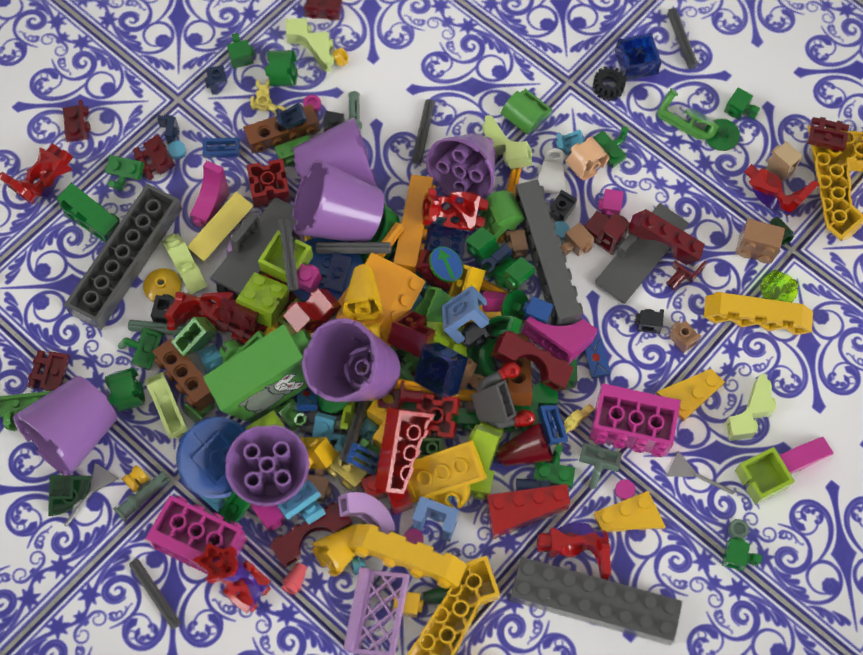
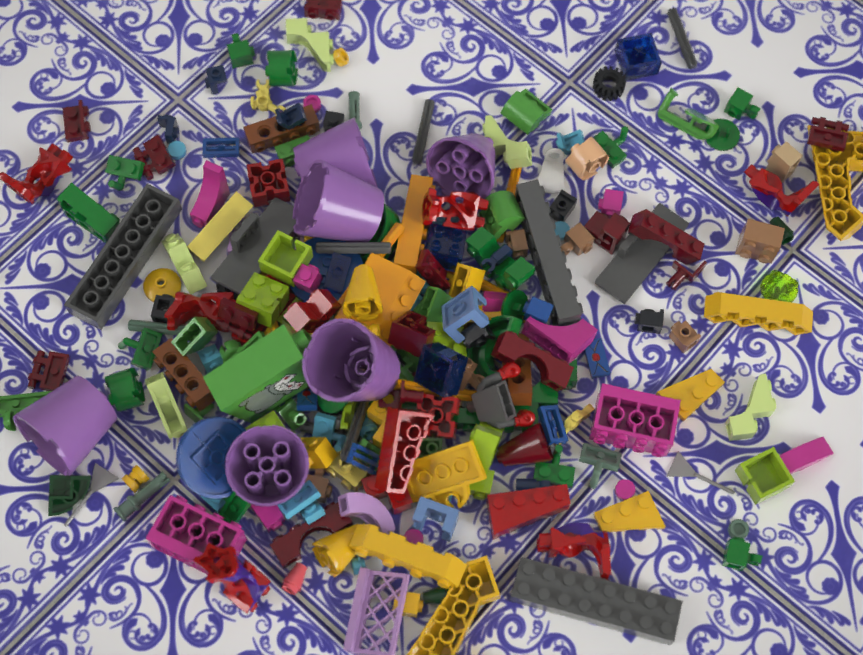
dark grey axle [129,559,181,629] -> none
dark grey axle [279,218,299,291] -> none
blue piece [429,247,463,282] -> none

